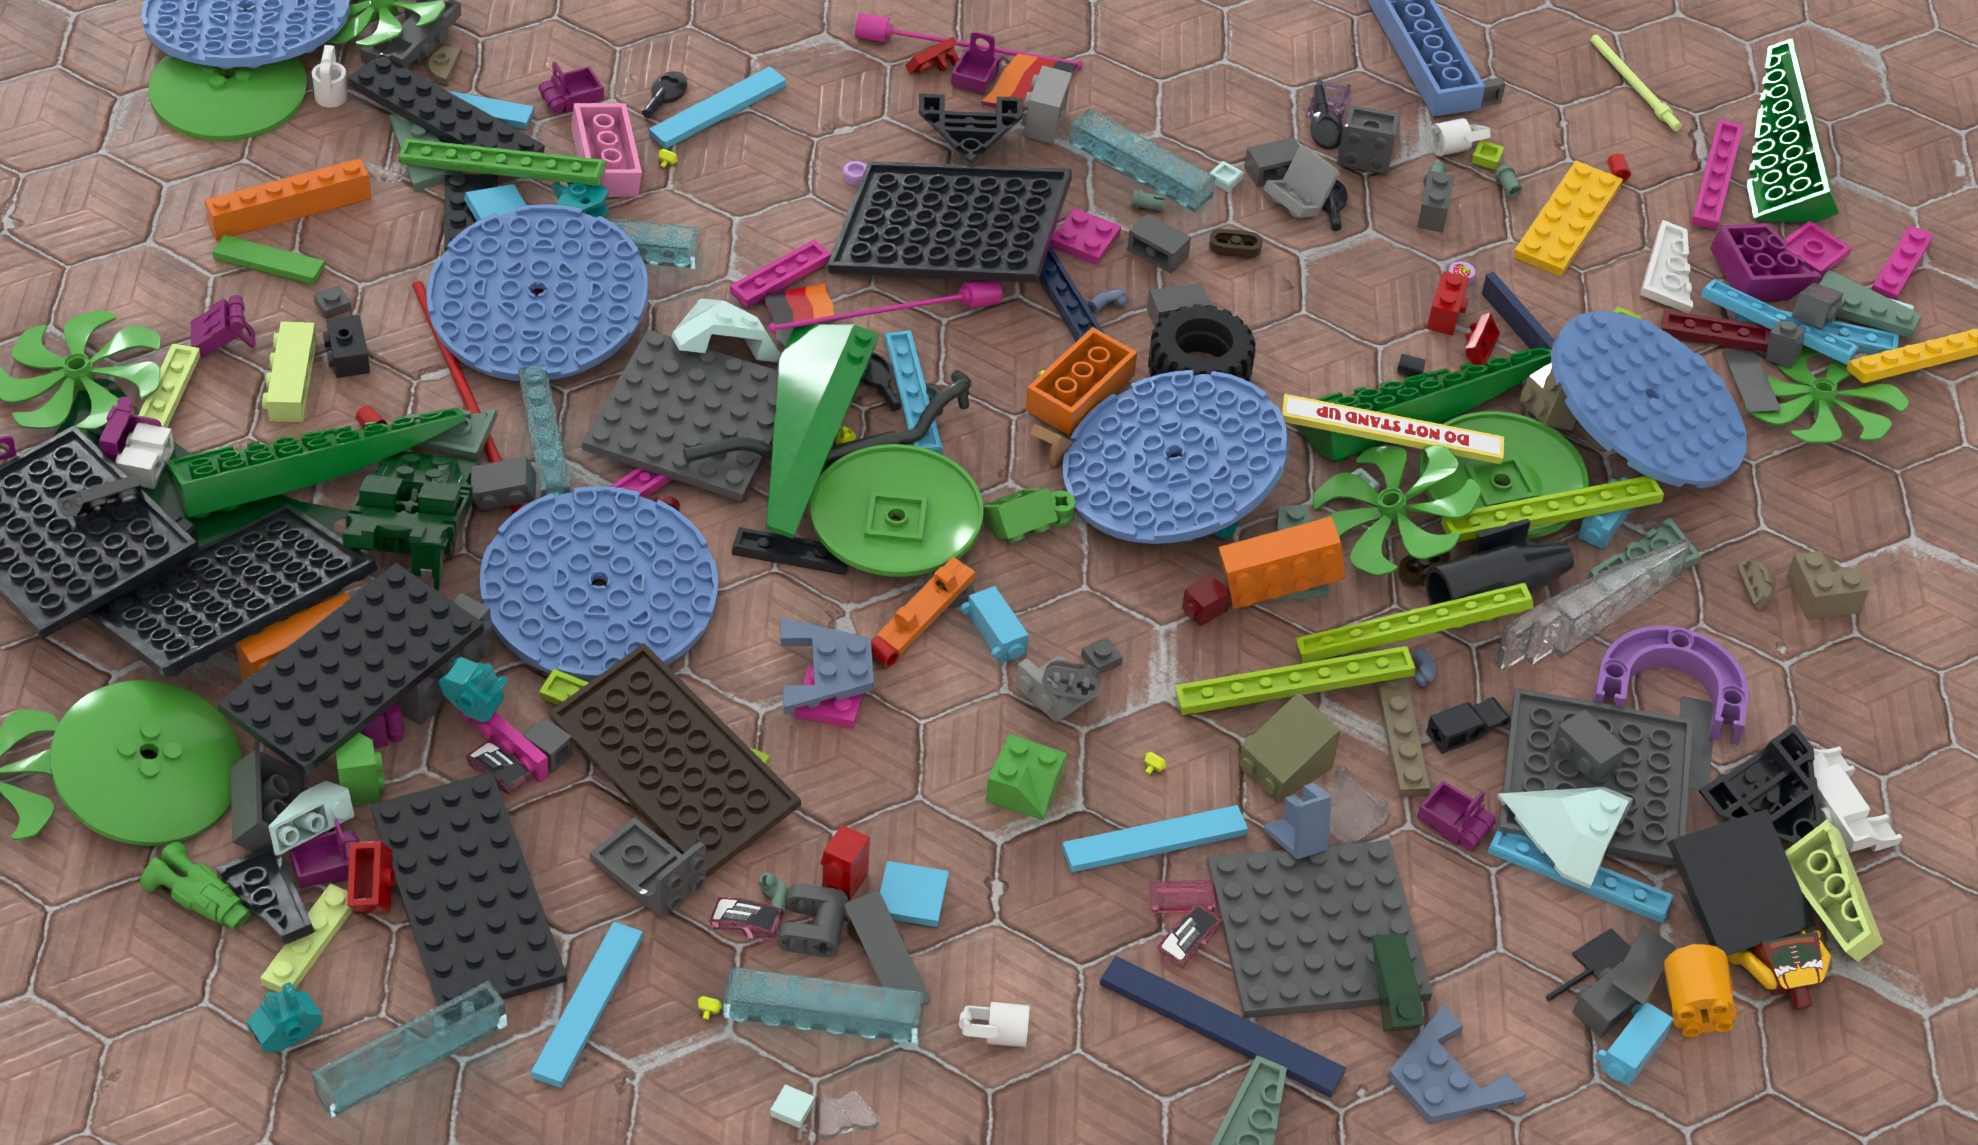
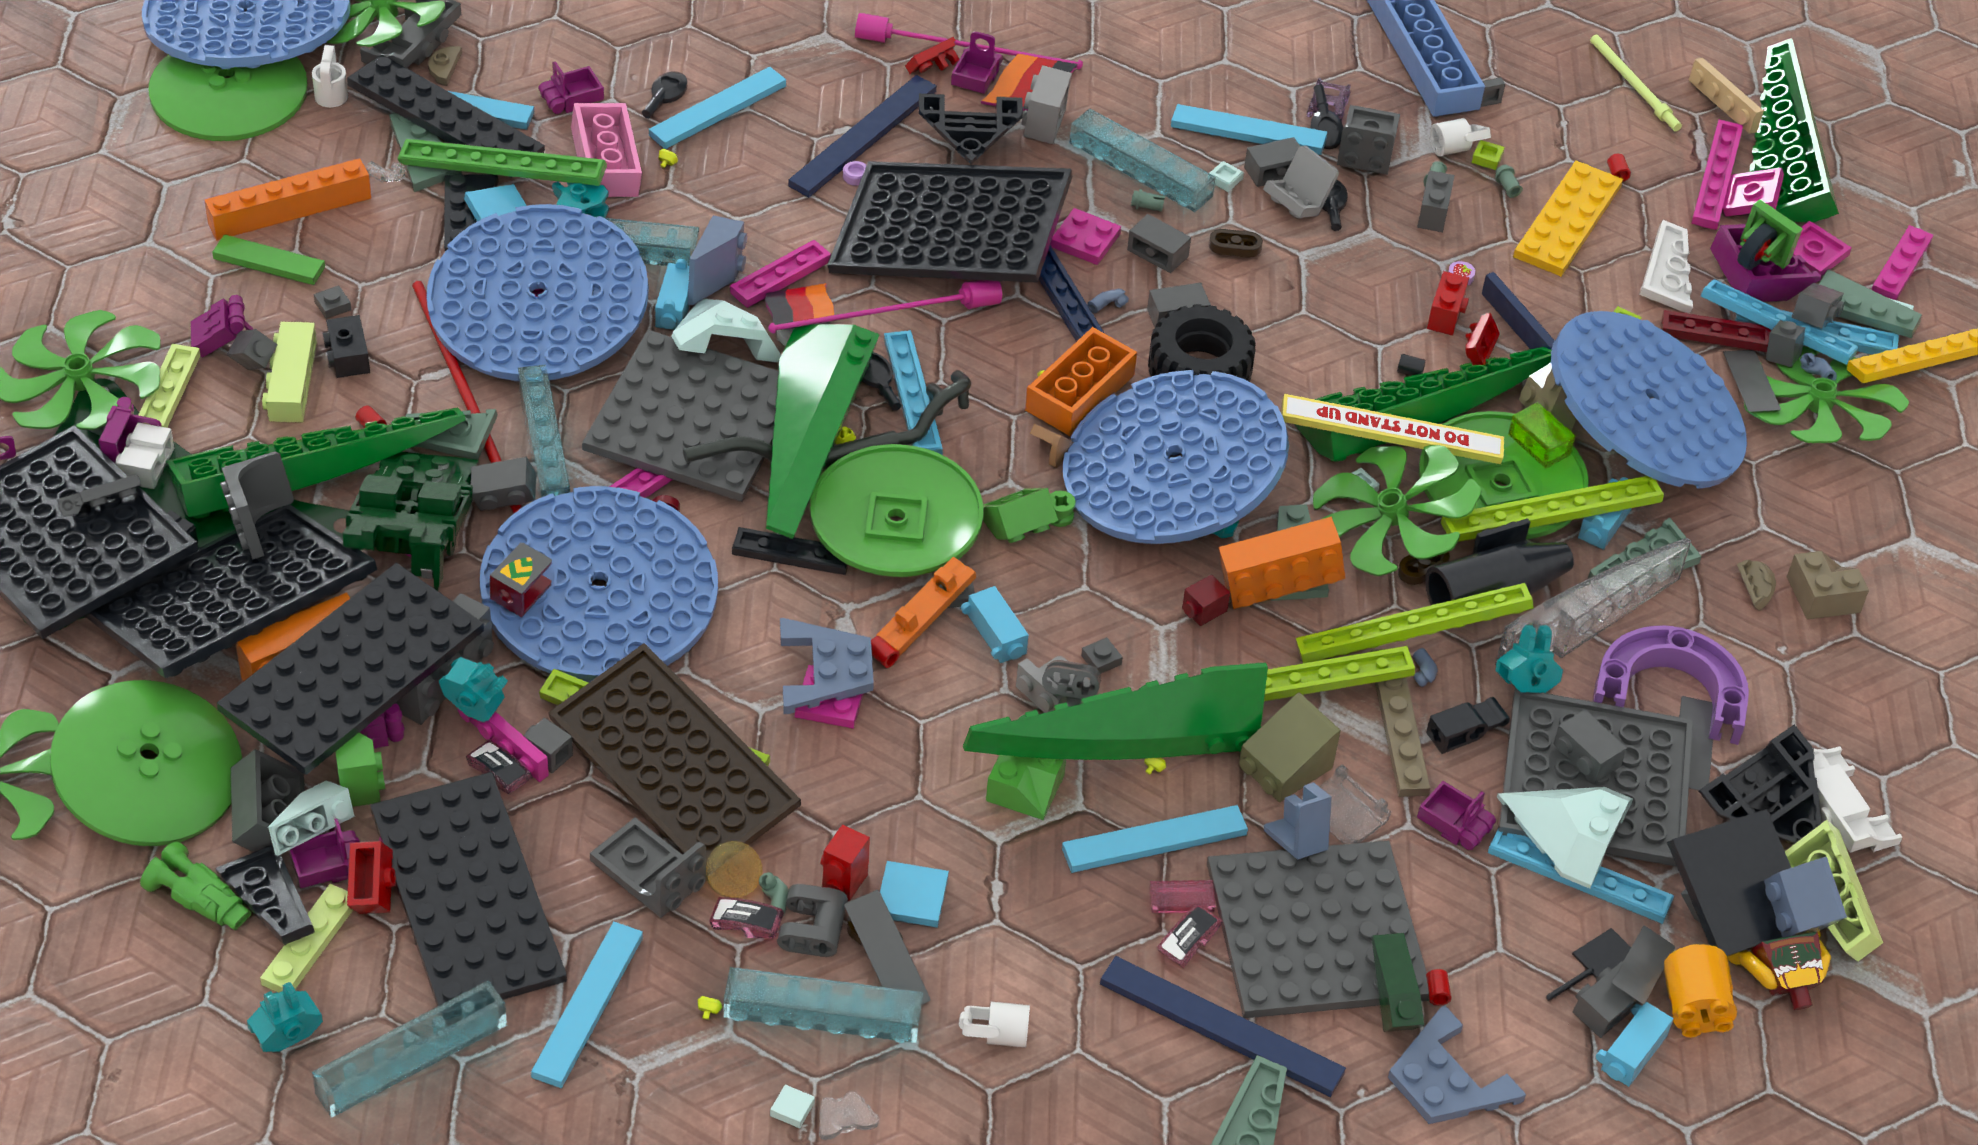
none -> dark grey bracket [220,452,294,559]
none -> dark grey brick [227,329,278,370]
none -> piece [490,543,552,618]
none -> medium azure brick [655,259,690,330]
none -> sand blue slope [688,215,747,305]
none -> clear yellow piece [706,841,762,899]
none -> dark blue tile [788,75,937,198]
none -> green wedge [963,662,1268,760]
none -> medium azure tile [1171,104,1327,155]
none -> red hinge [1426,969,1452,1006]
none -> teal hinge [1495,625,1563,693]
none -> clear neon green brick [1508,402,1576,469]
none -> tan plate [1689,58,1764,134]
none -> dark pink plate [1722,168,1784,217]
none -> bright green plate [1737,199,1803,270]
none -> sand blue slope [1764,857,1847,938]
none -> sand blue arm [1800,353,1837,381]

